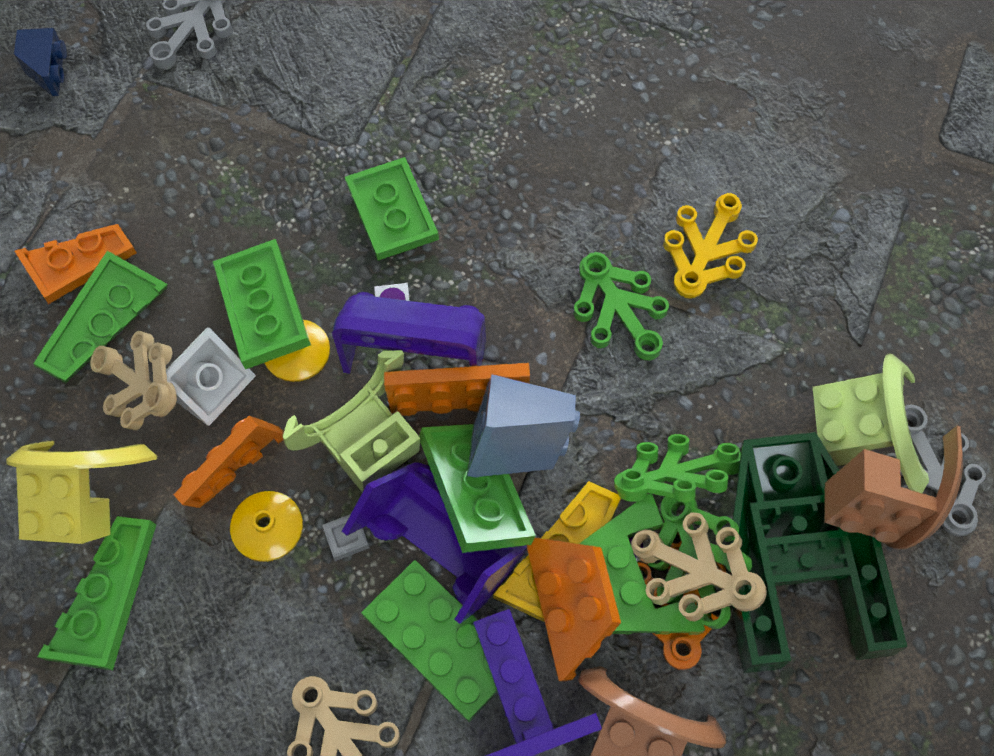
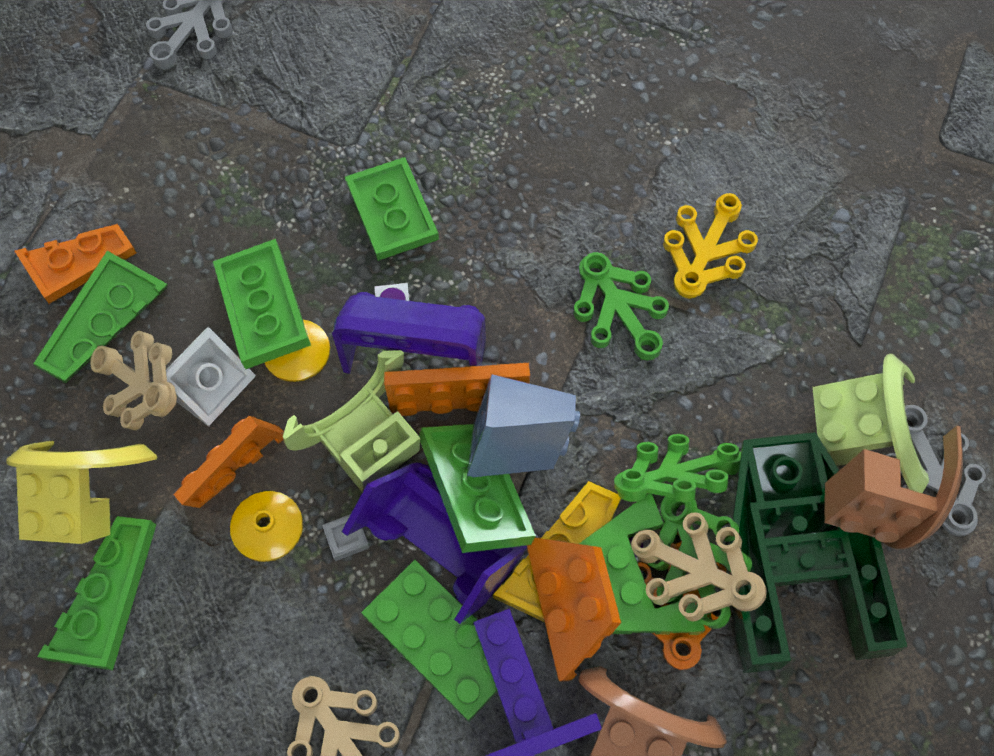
dark blue slope [14,28,67,96] -> none

